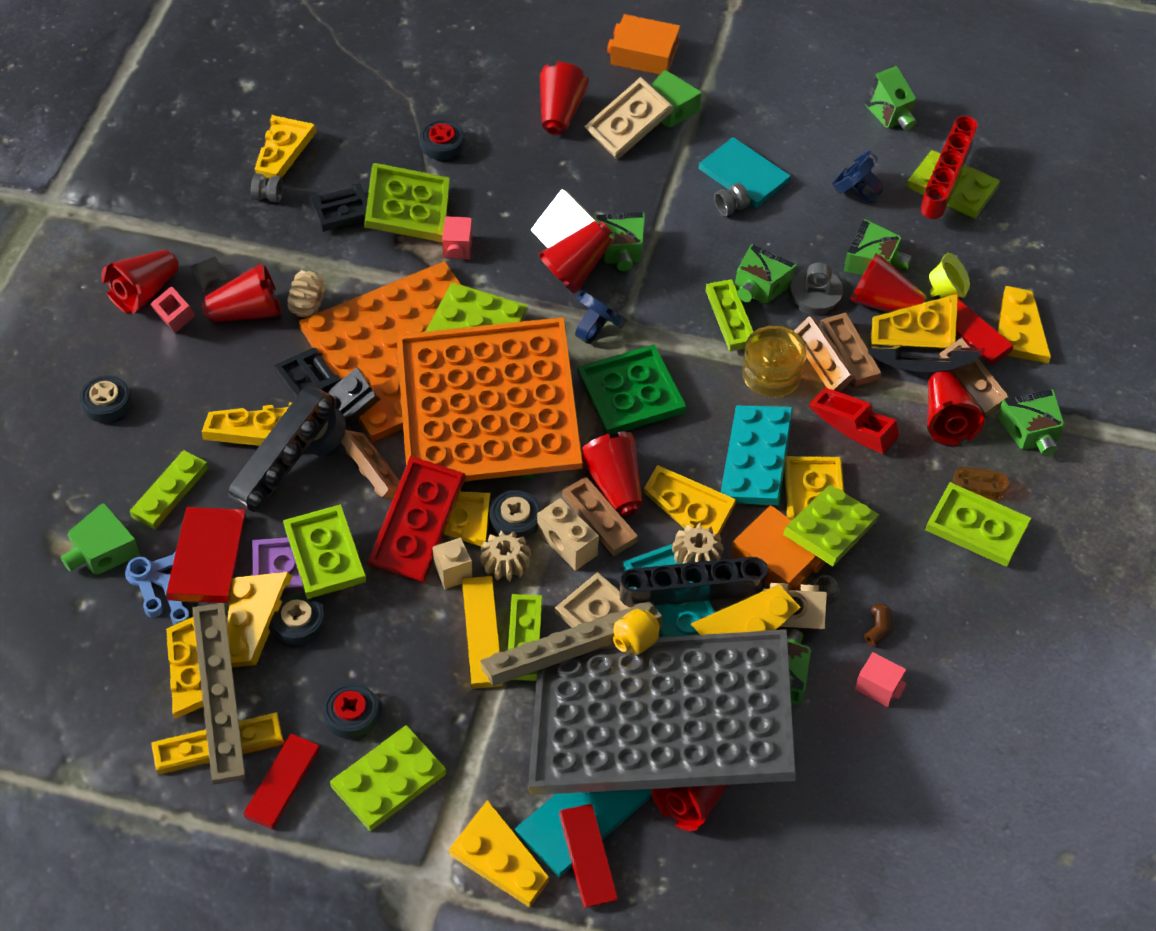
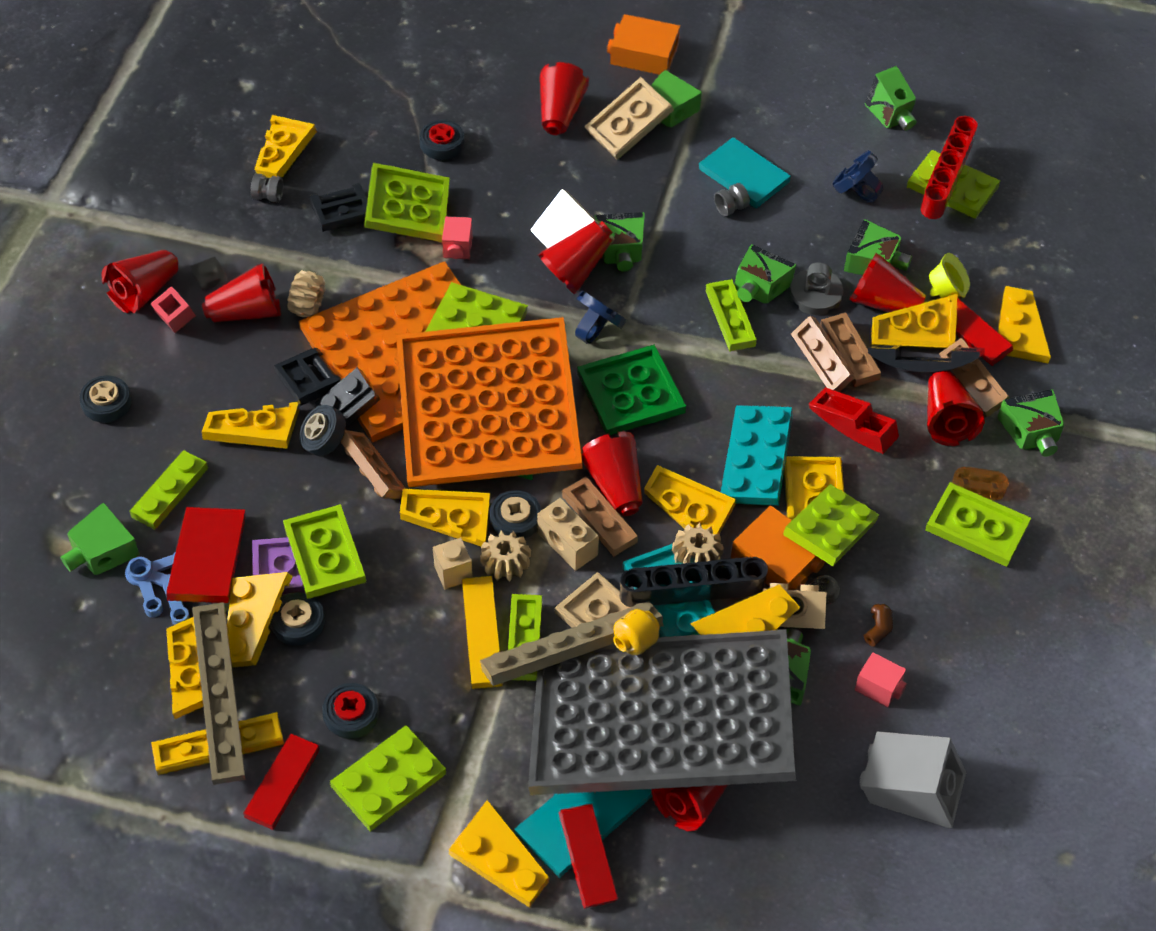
black beam [228,386,336,512] -> none
red tile [367,456,466,584] -> none
clear yellow wheel [742,325,806,397] -> none
none -> light grey slope [860,732,966,828]

